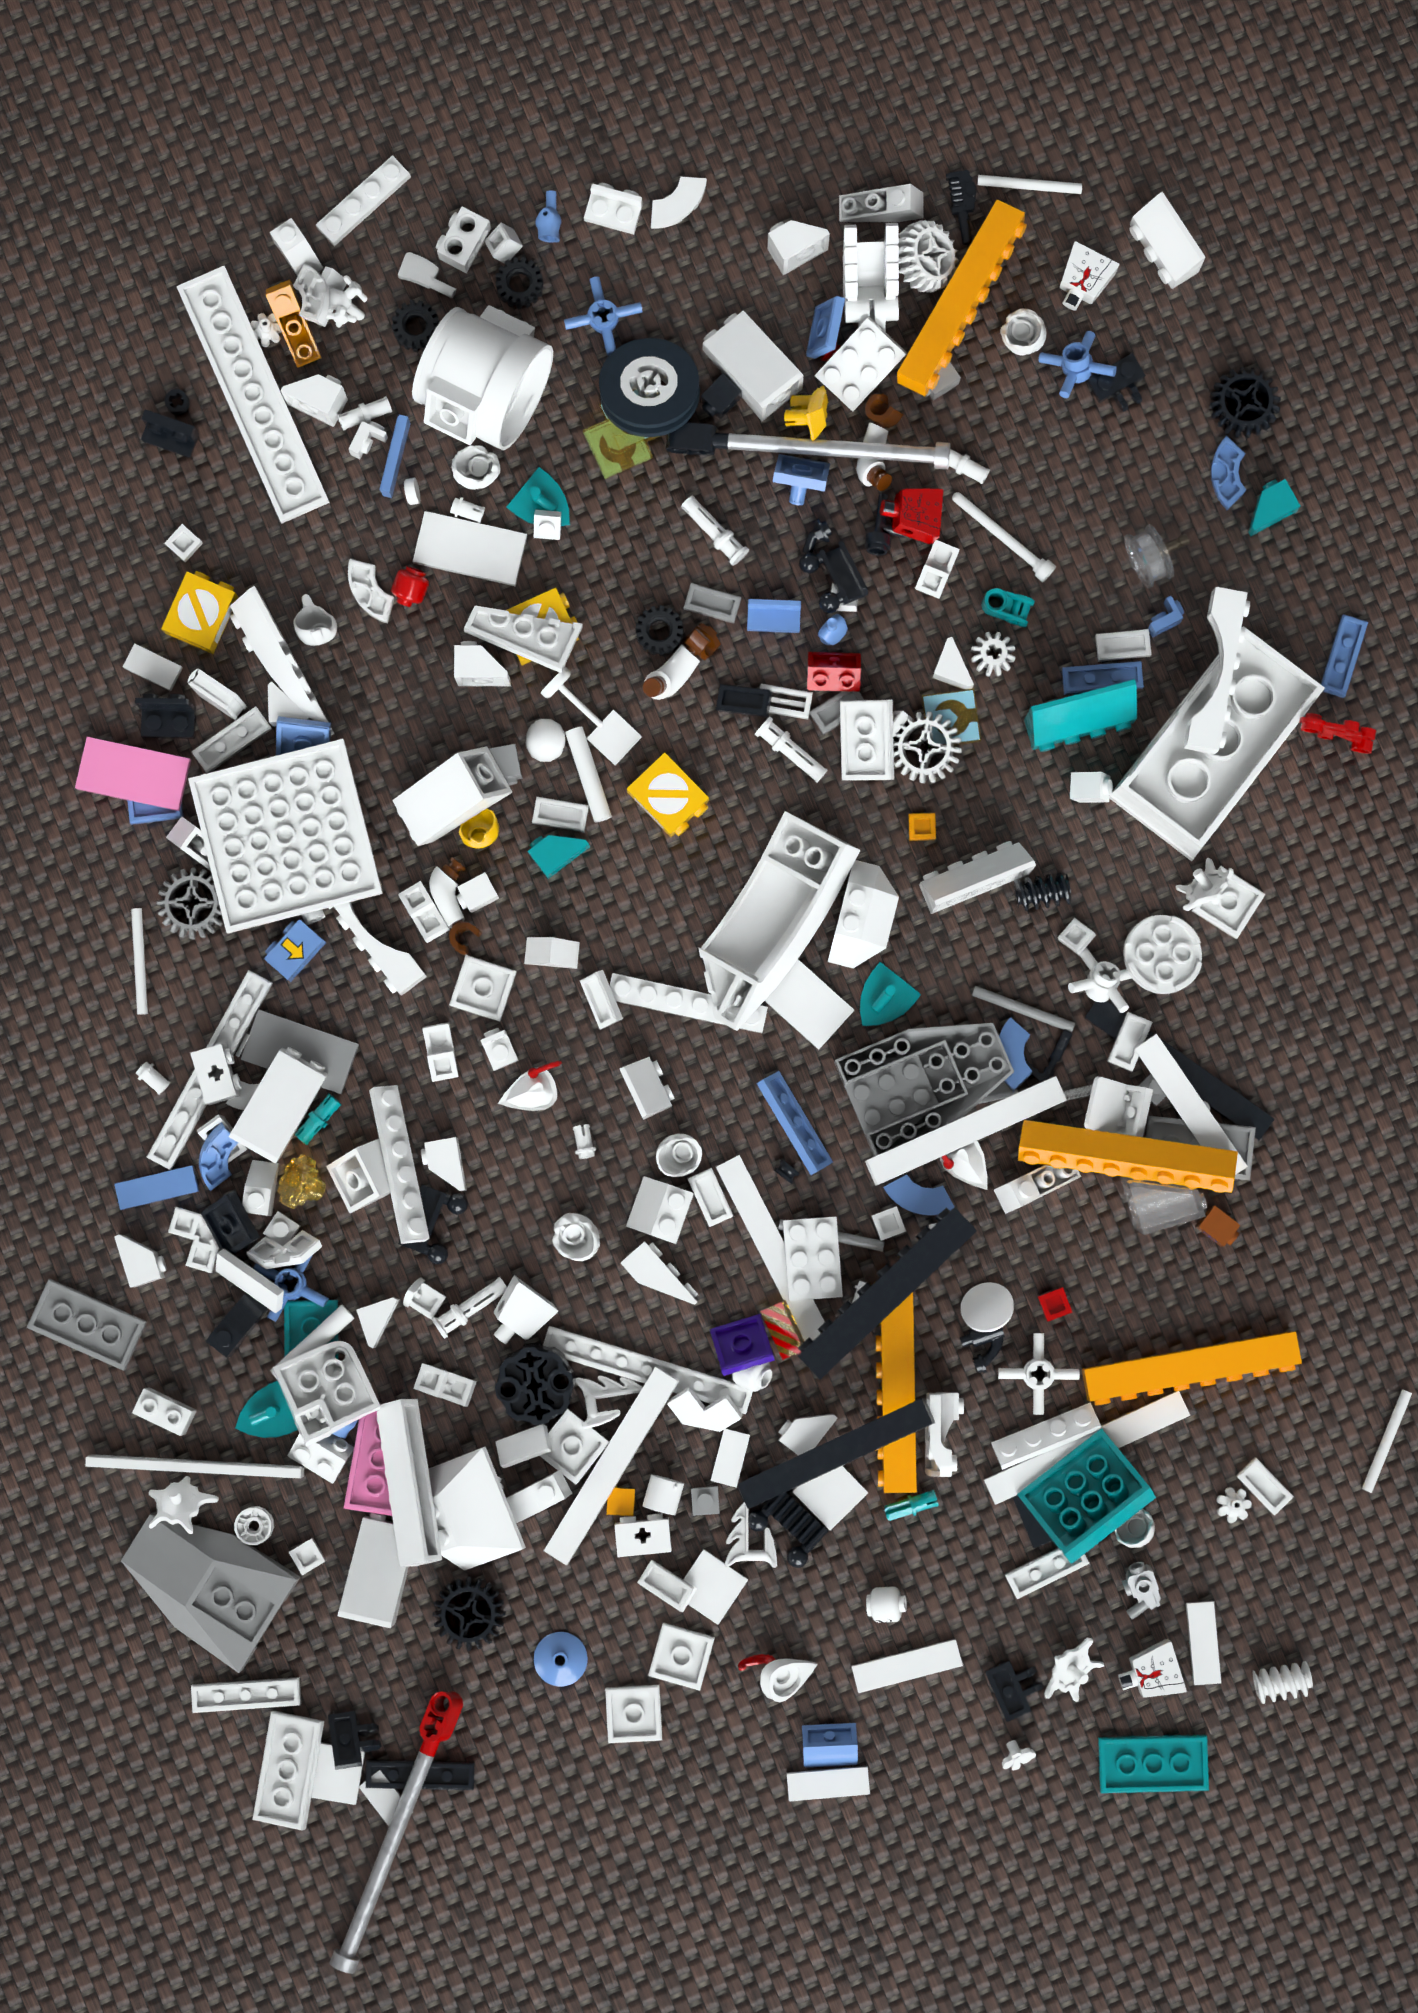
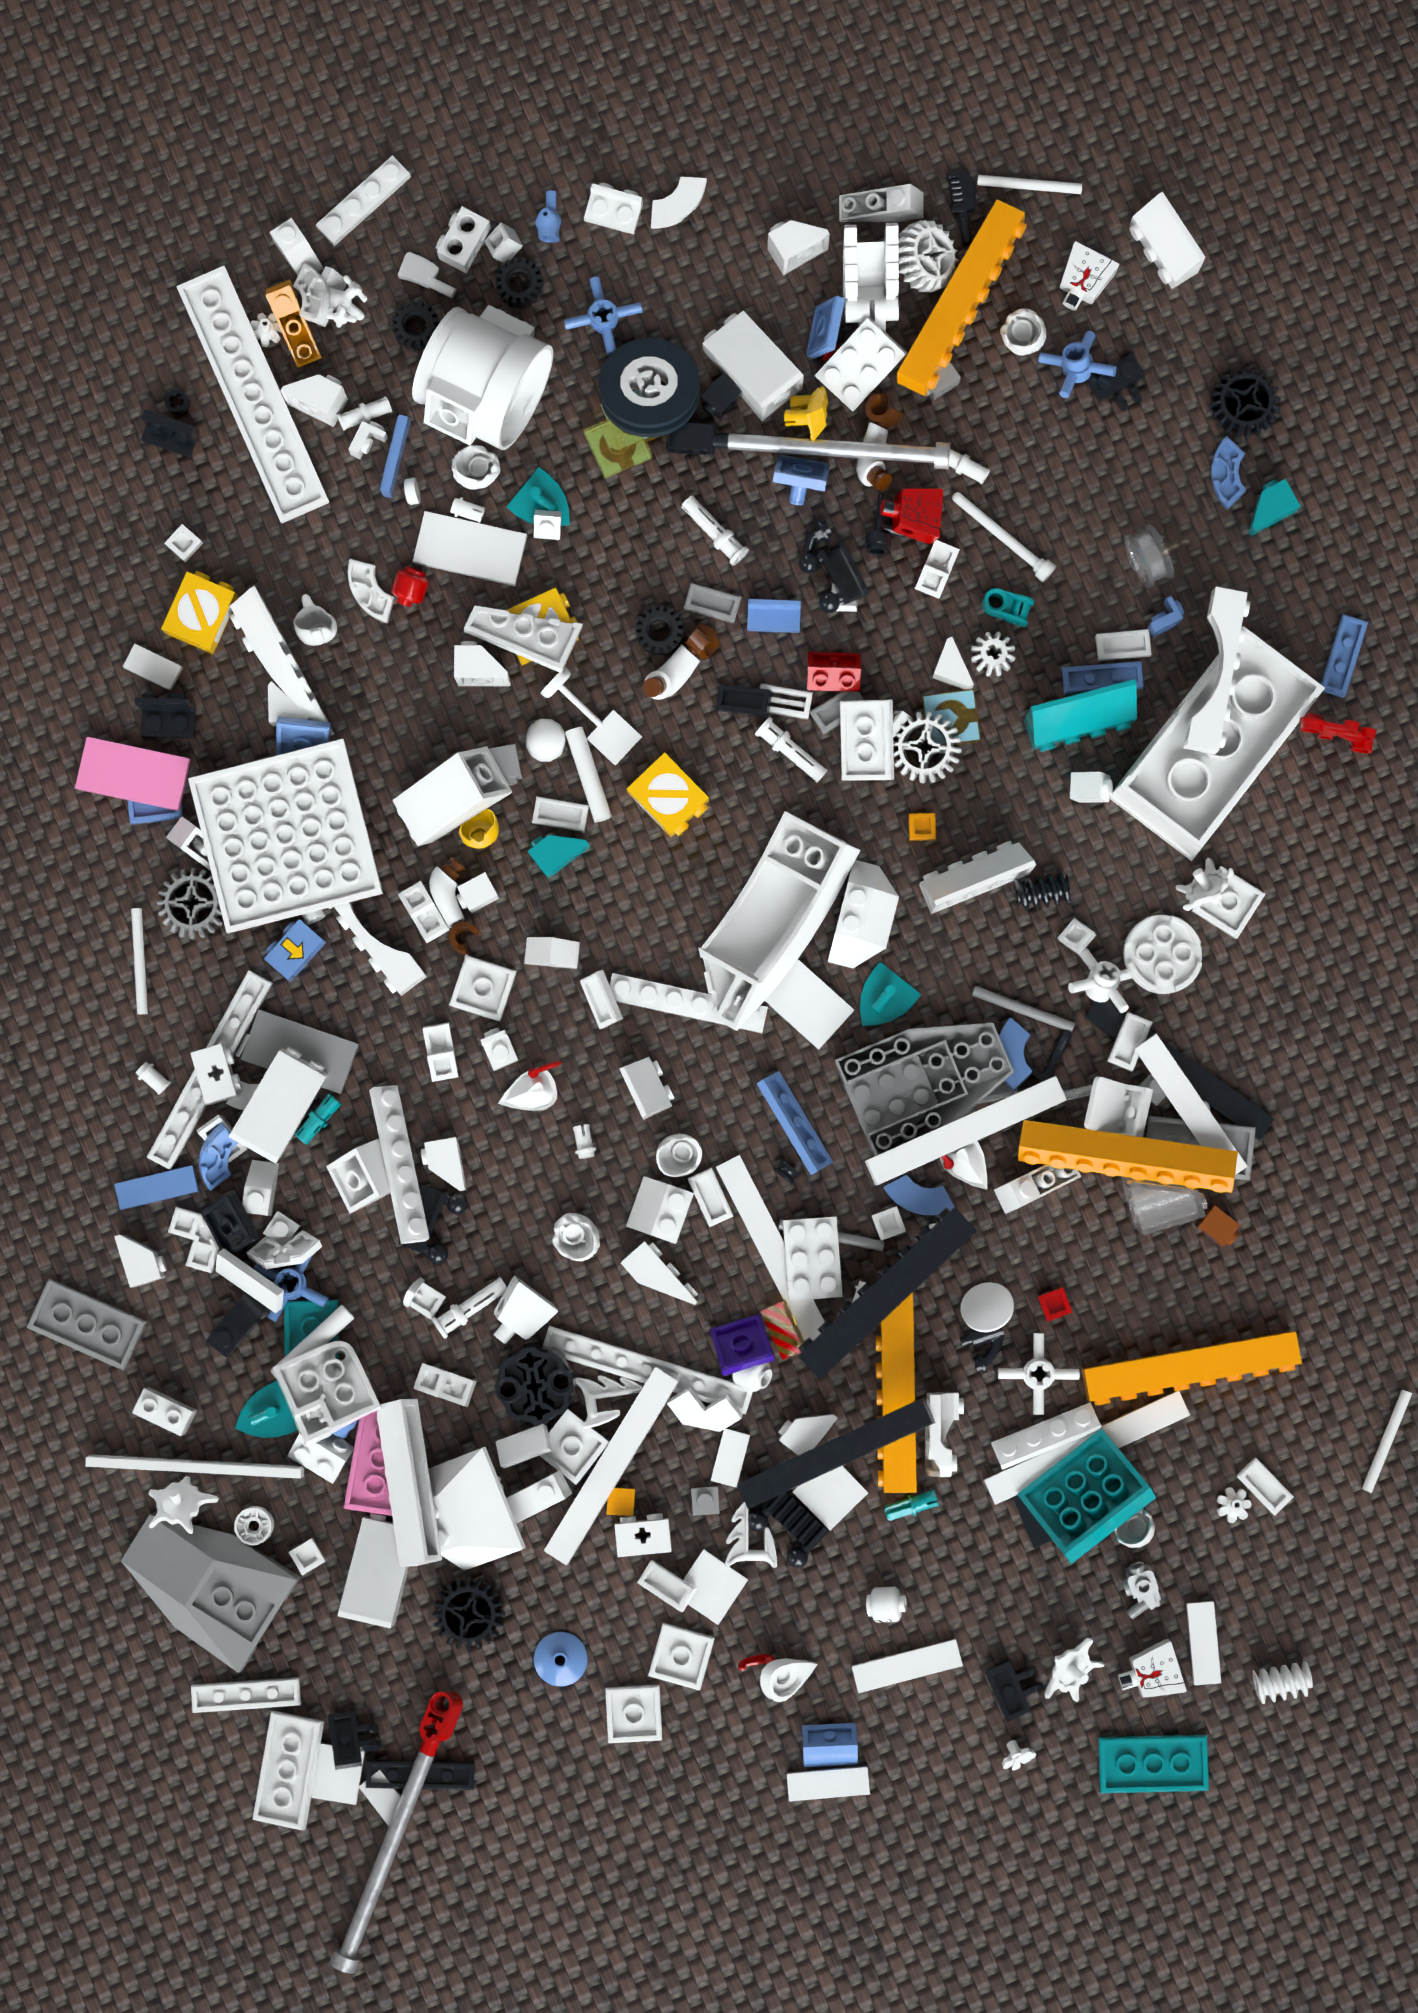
white piece [188,669,247,720] -> none
white tile [192,706,272,773] -> none
clear yellow plant [277,1154,326,1209] -> none
white slope [357,1297,400,1348] -> none
white piece [643,1474,684,1515] -> none
medium blue piece [818,614,848,646] -> none
white tile [1005,1548,1089,1599] -> none

